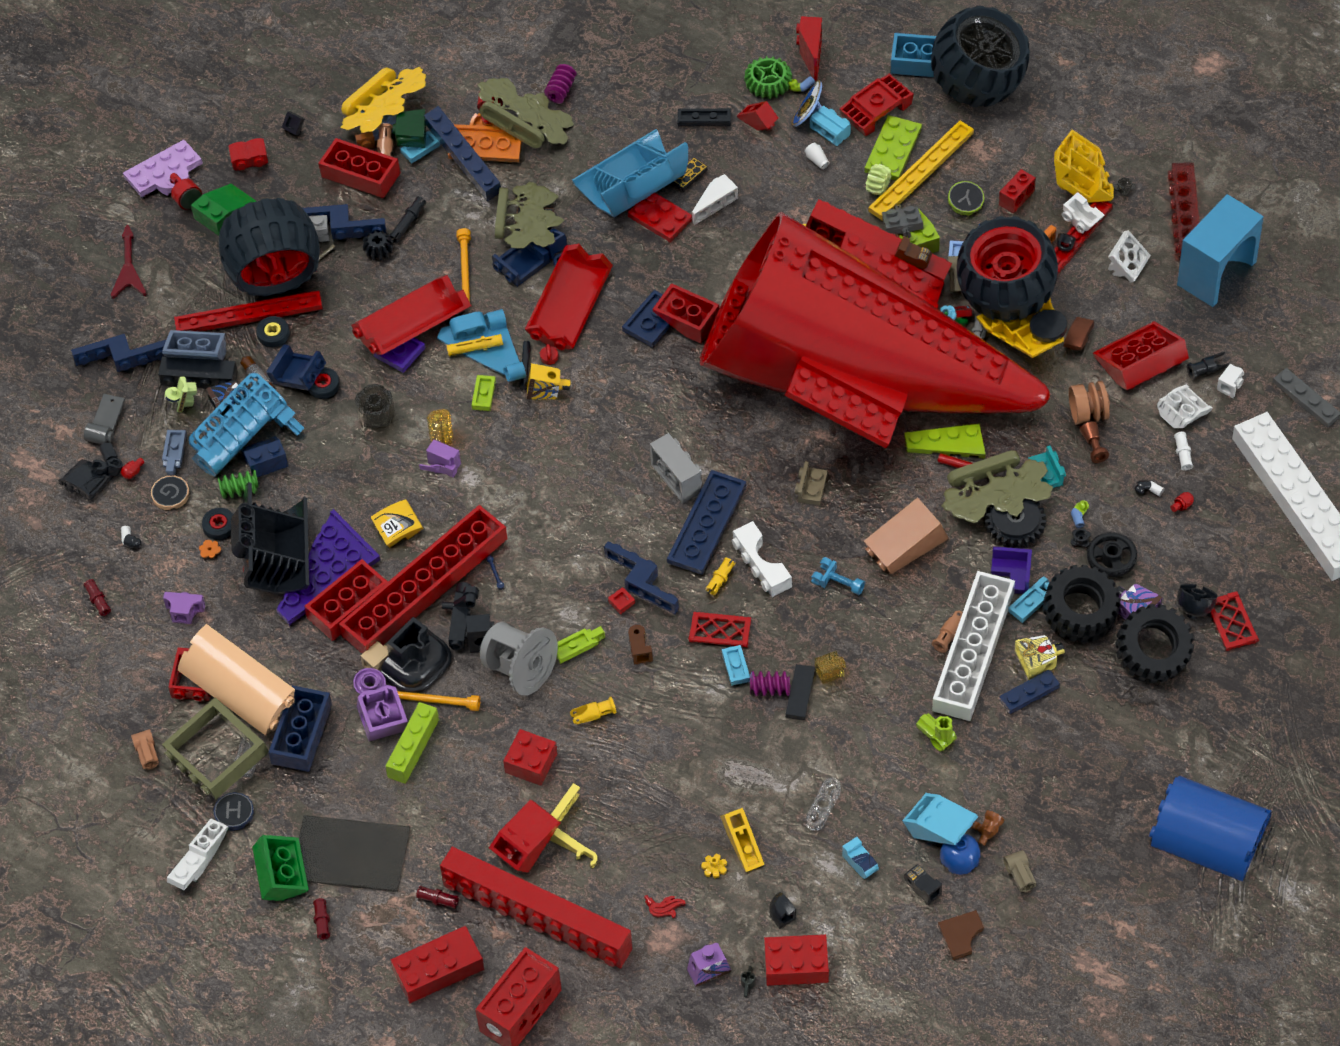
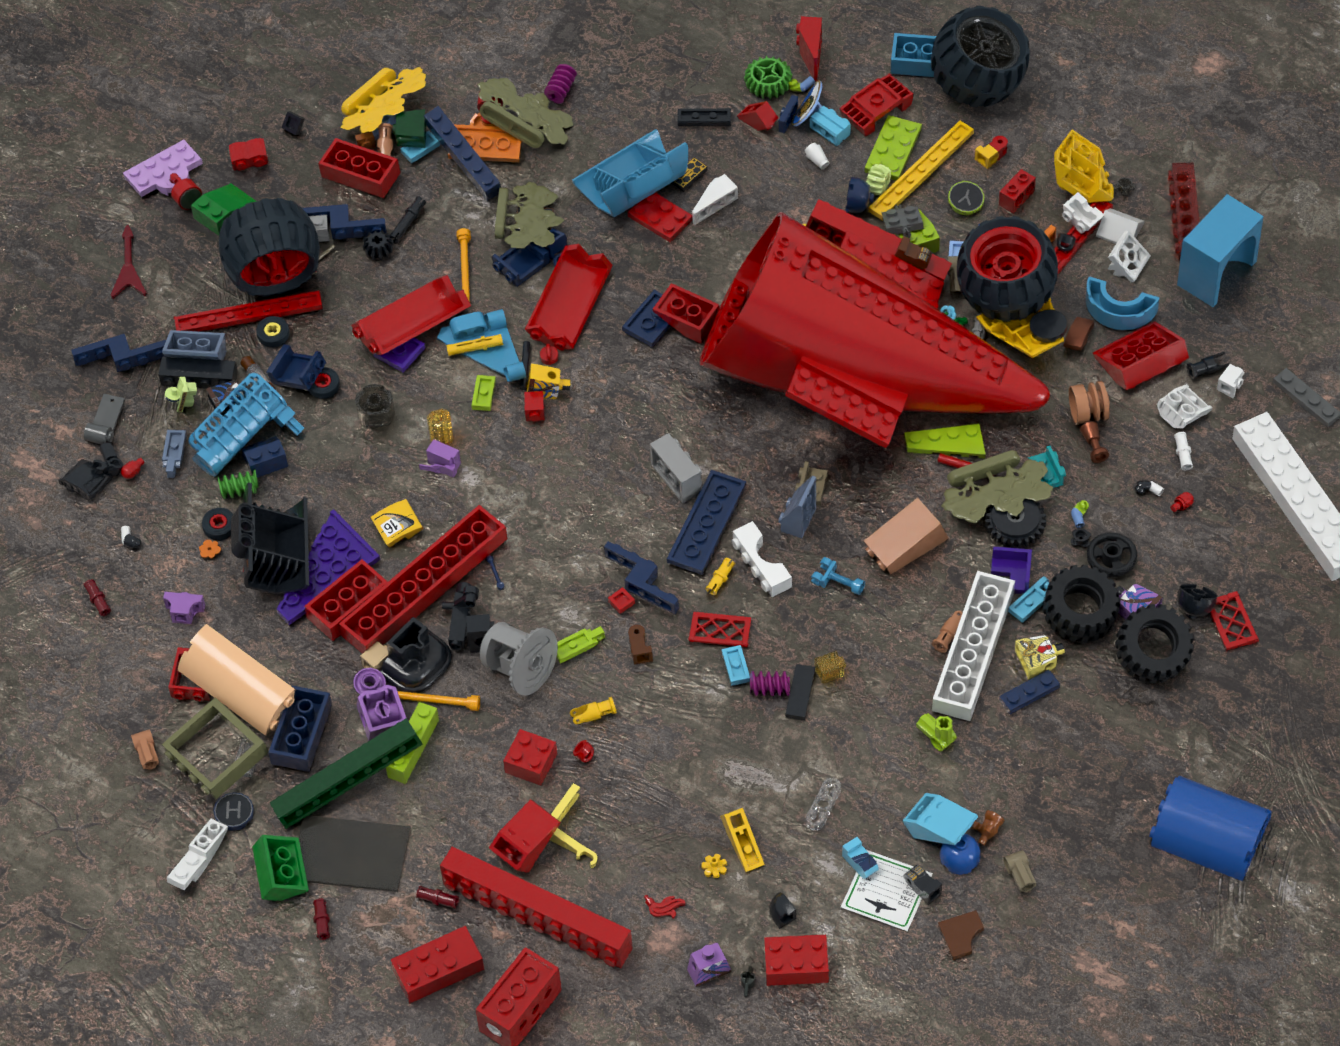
black tile [151,476,189,510] -> none
red tile [954,305,972,318] -> none
none -> dark green brick [269,718,423,829]
none -> red brick [524,391,545,422]
none -> red tile [573,740,594,763]
none -> dark blue plate [778,95,798,133]
none -> sand blue slope [778,476,816,538]
none -> white sticker [841,850,933,931]
none -> dark blue cylinder [845,177,874,214]
none -> yellow leg [974,136,1008,169]
none -> dark azure brick [1086,277,1159,331]
none -> white slope [1096,209,1145,248]

